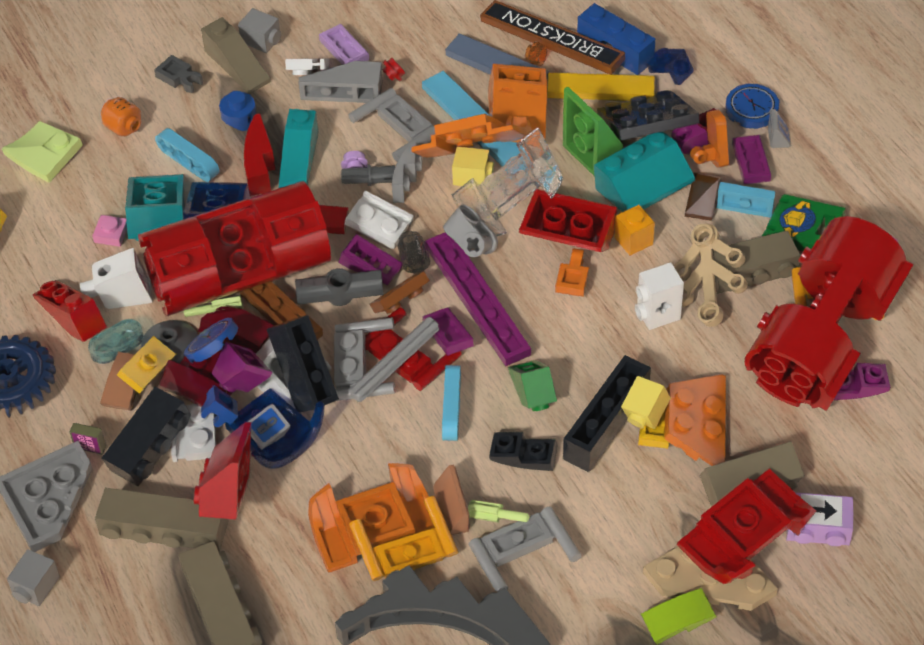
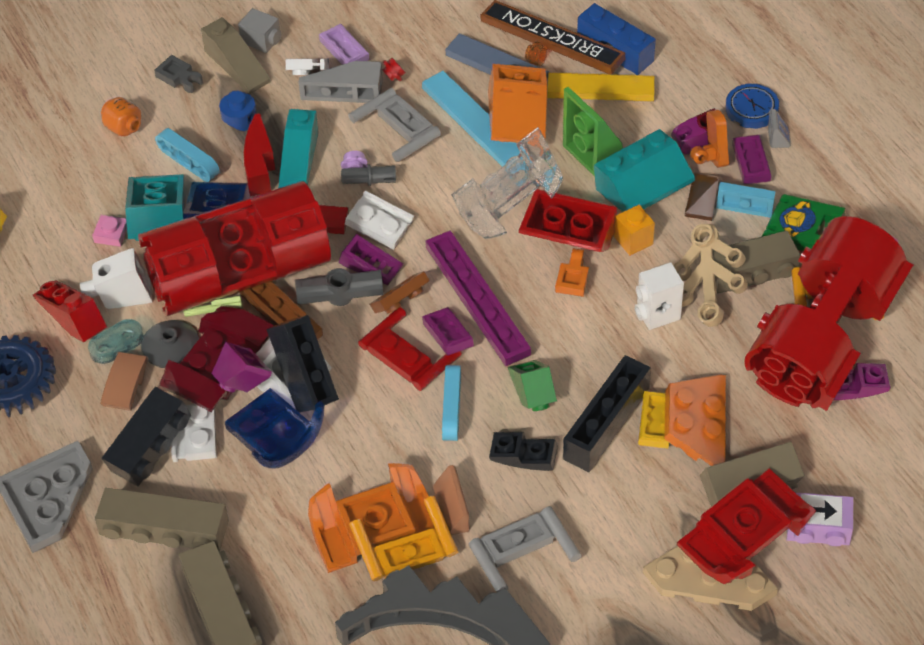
yellowish green plate [2,121,83,183] -> none
light grey brick [7,549,60,607] -> none
tile [69,423,106,455] -> none
yellow plate [117,336,176,394] -> none
blue tile [184,318,238,363] -> none
red slope [194,422,251,520] -> none
blue tile [201,385,238,427] -> none
slope [248,404,290,450] -> none
light grey plate [334,317,396,401] -> none
light grey axle [349,317,439,402] -> none
light grey slope [392,143,422,203] -> none
clear smoke brick [397,231,431,274] -> none
orange piece [412,114,532,158] -> none
light grey piece [443,204,498,257] -> none
light yellow brick [452,147,494,188] -> none
yellowish green axle [468,500,530,523] -> none
black plate [597,90,700,140] -> none
light yellow brick [621,376,671,429] -> none
lime slope [641,588,717,645] -> none
clear blue bracket [646,48,694,85] -> none

